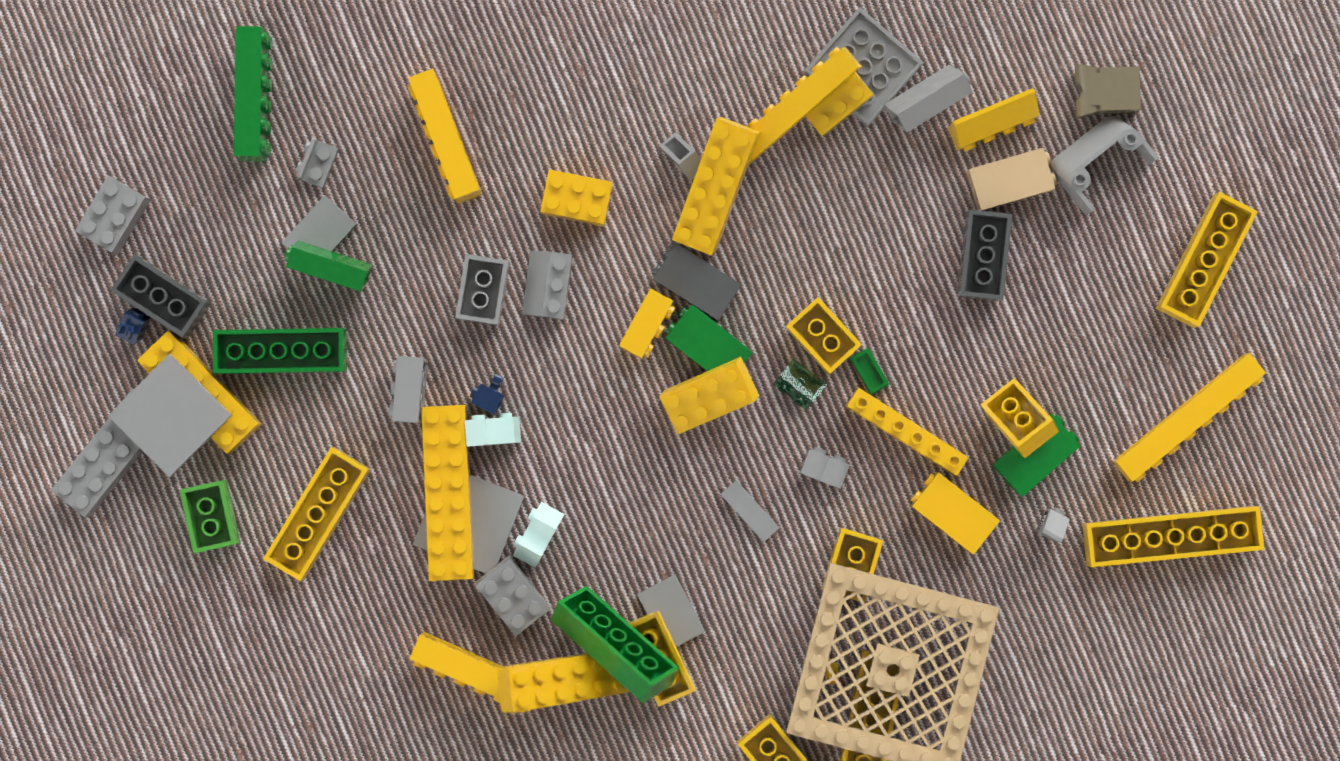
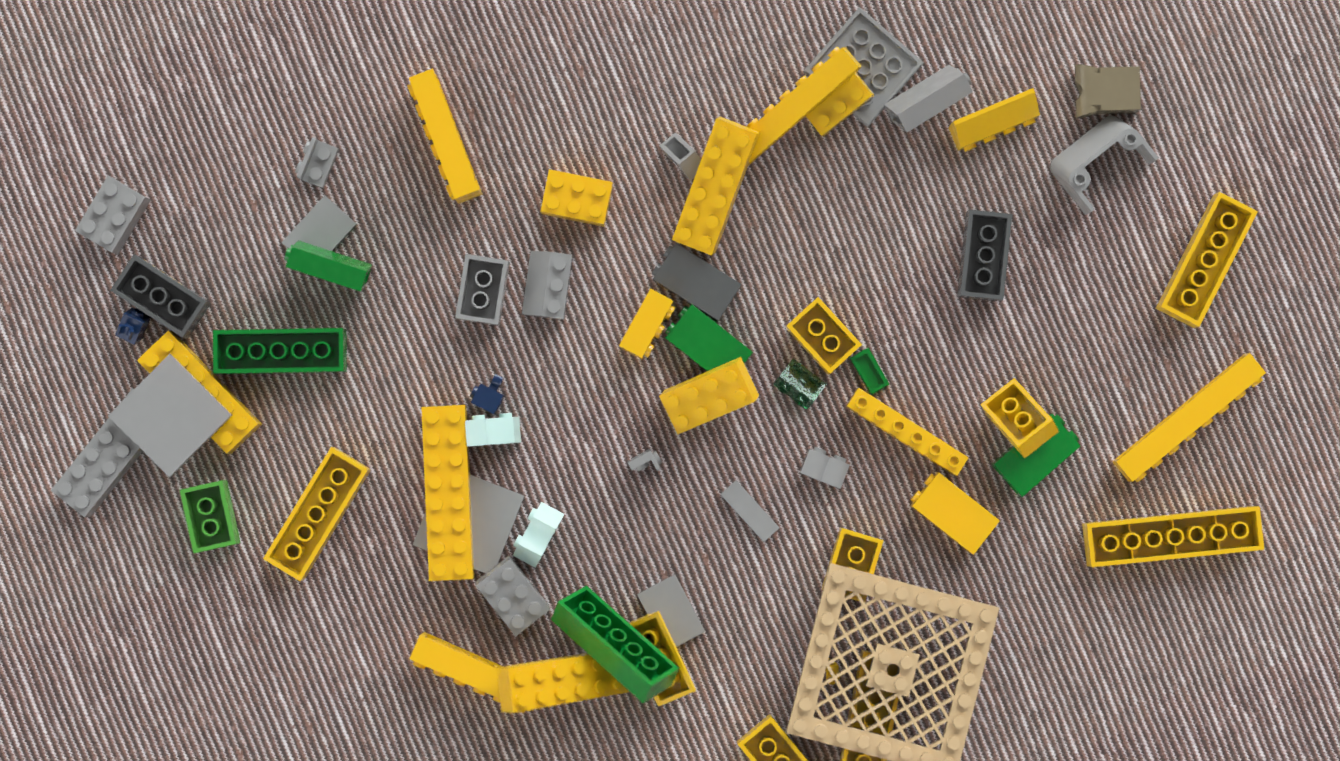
green brick [234,26,273,162] -> none
light grey brick [389,356,428,424] -> none
tan brick [966,148,1057,211] -> none
slope [1035,507,1070,543] -> none
none -> light grey bracket [627,449,663,472]

